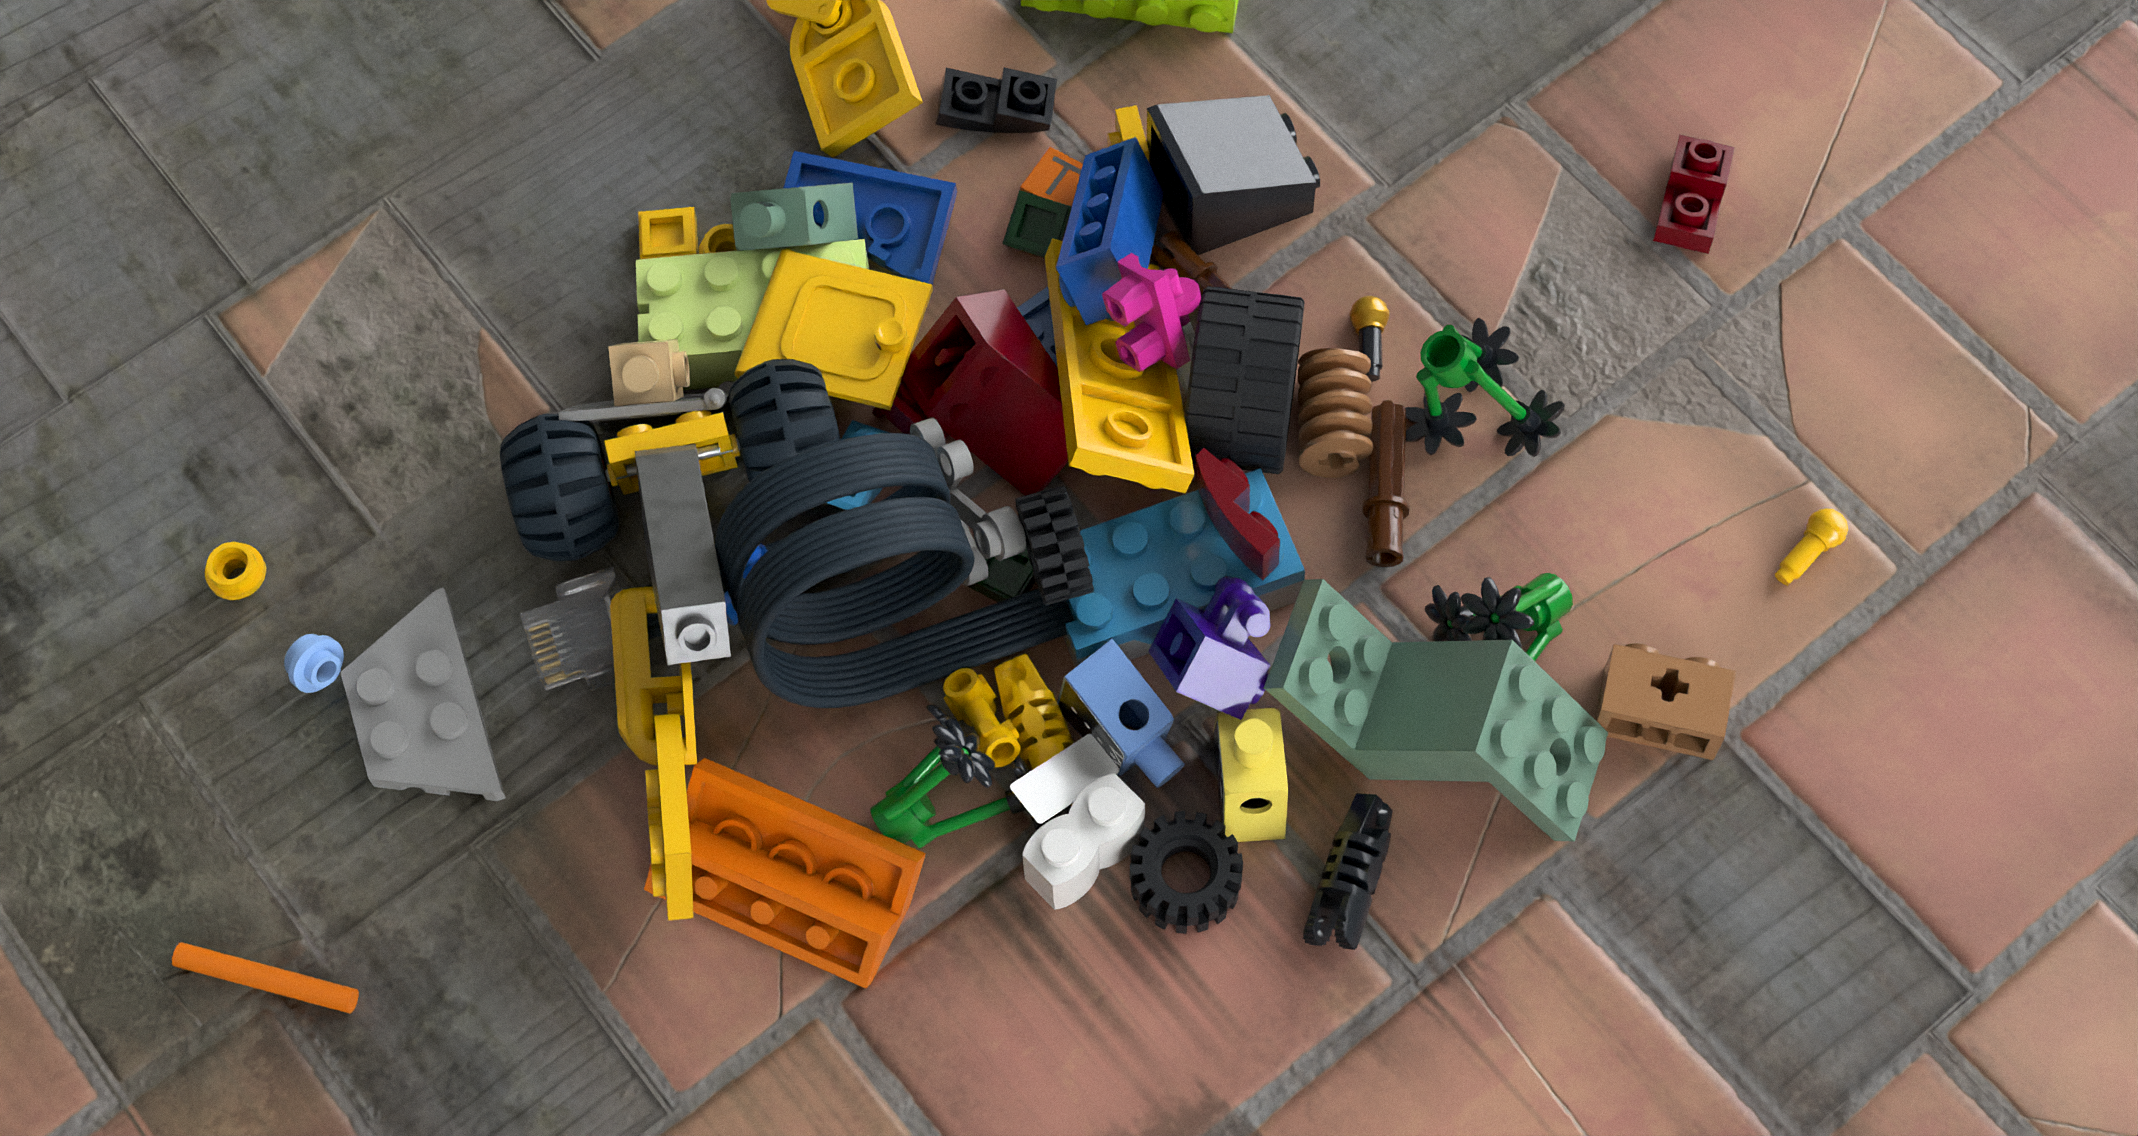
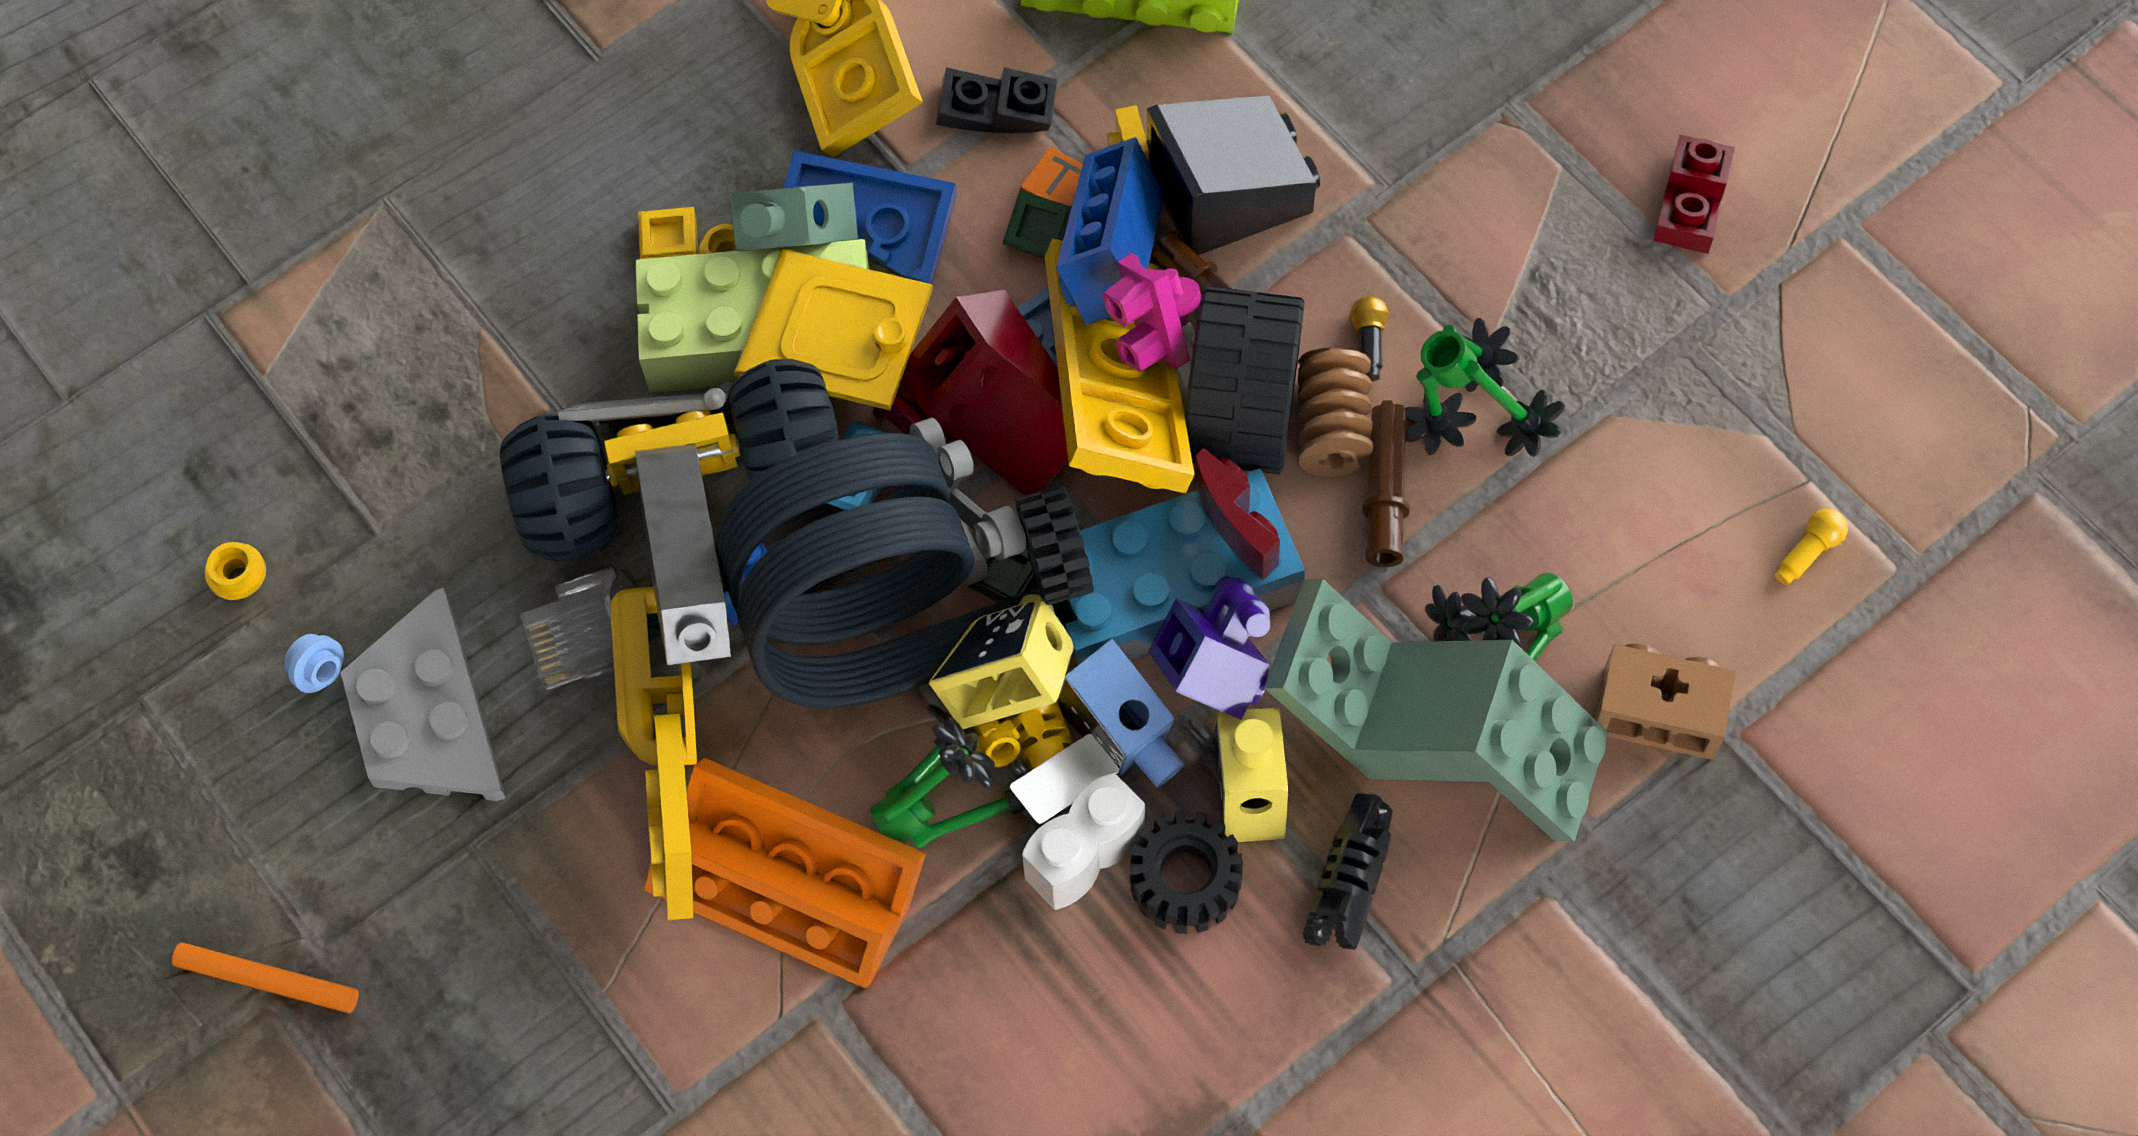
tan brick [608,339,690,406] -> none
none -> light yellow torso [929,594,1074,729]

